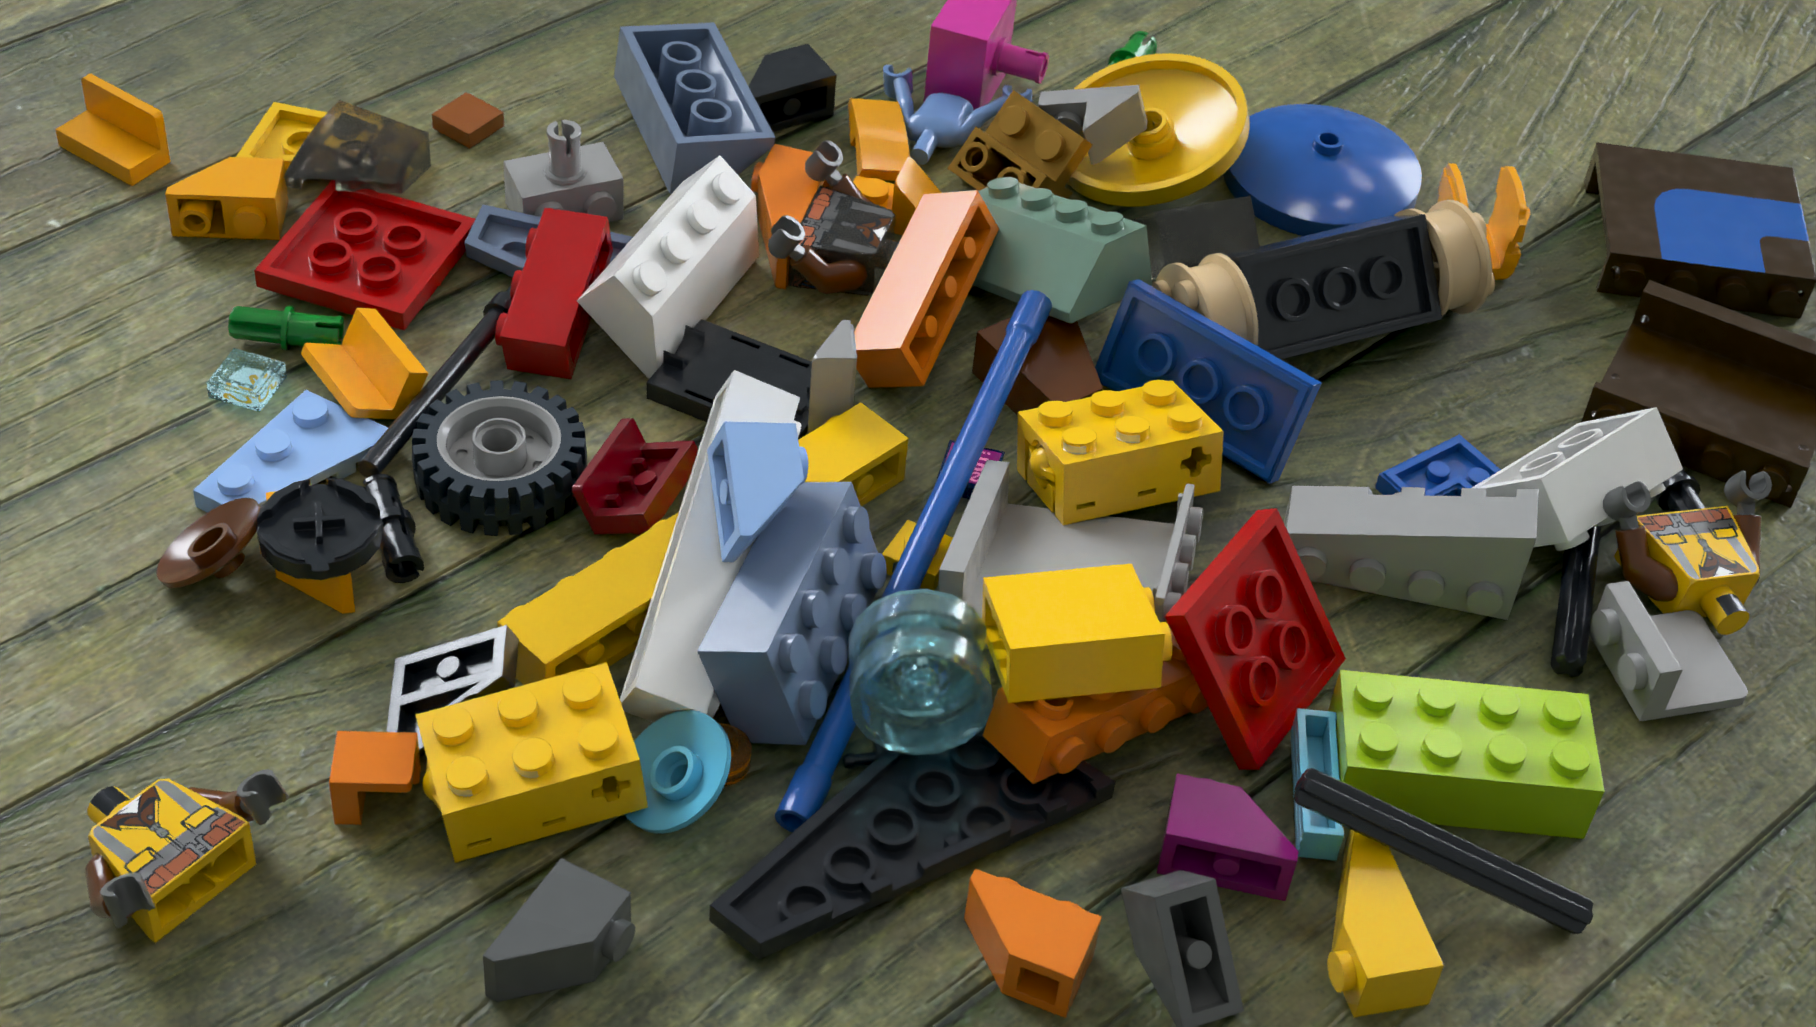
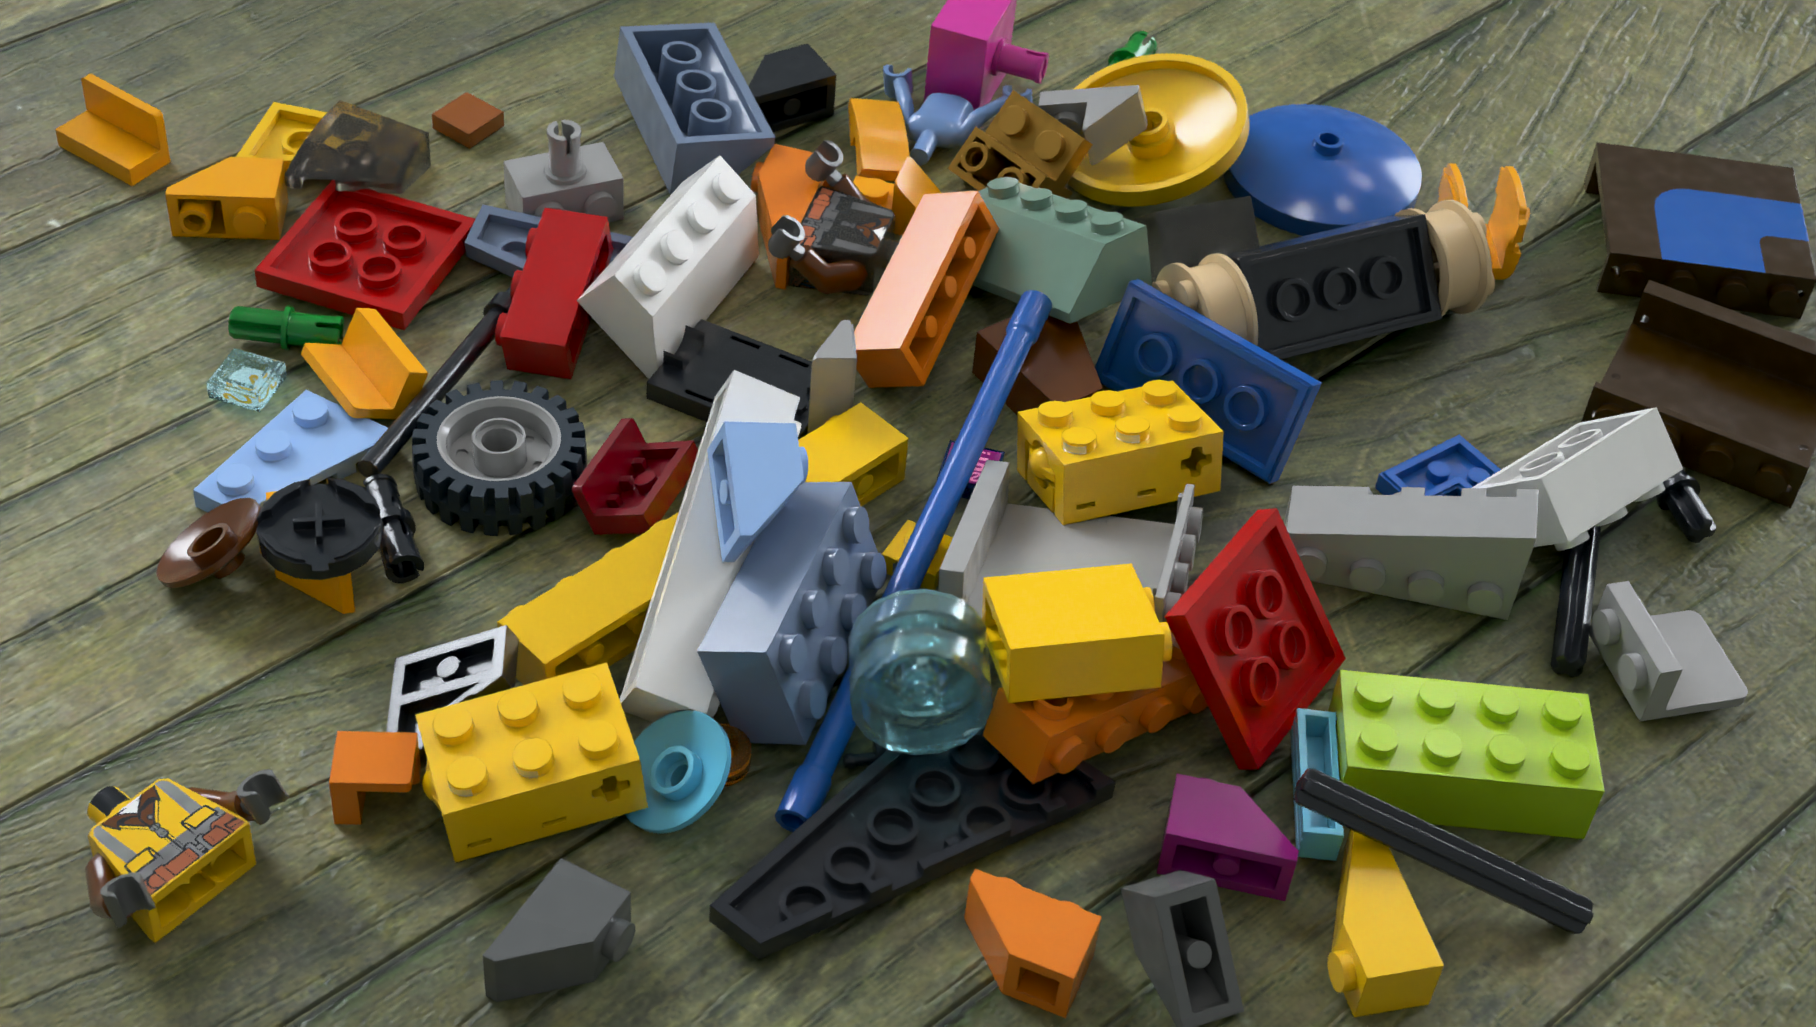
torso [1603,470,1772,635] -> none

